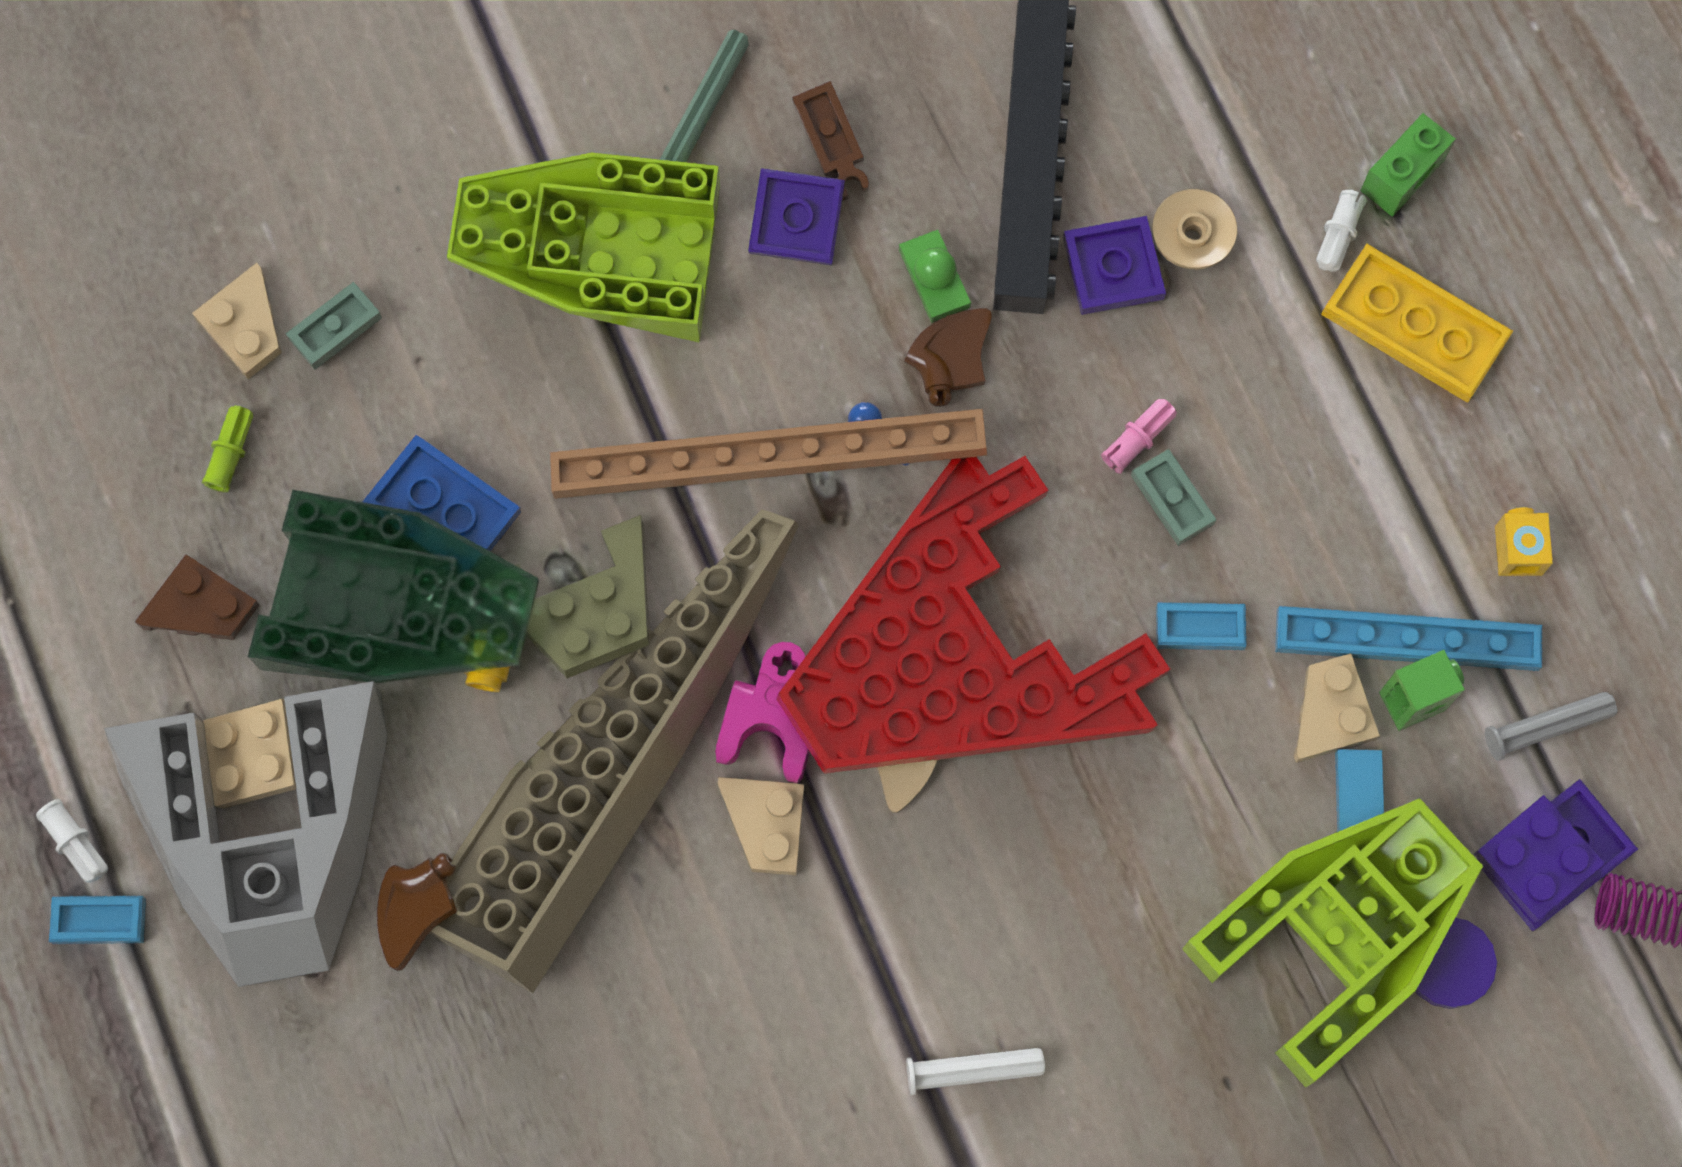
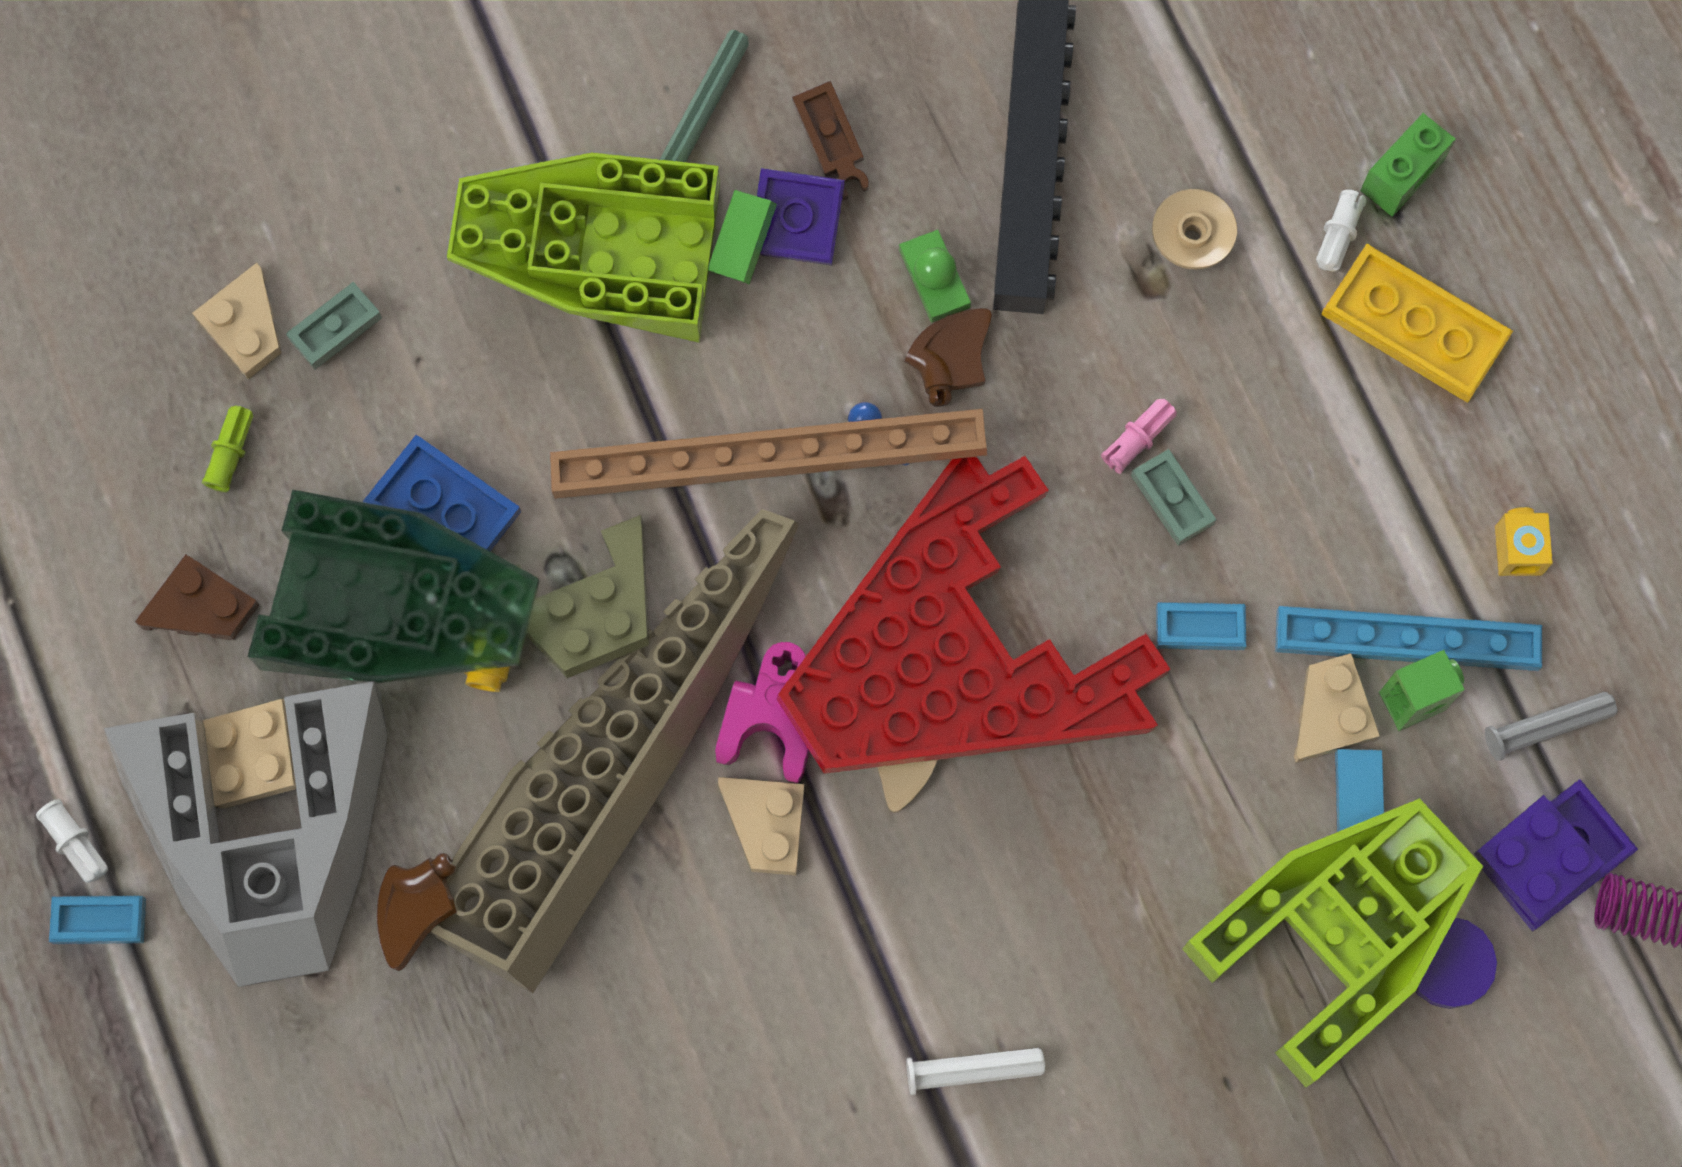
dark purple plate [1063,216,1166,315] -> none
none -> bright green tile [708,190,777,284]

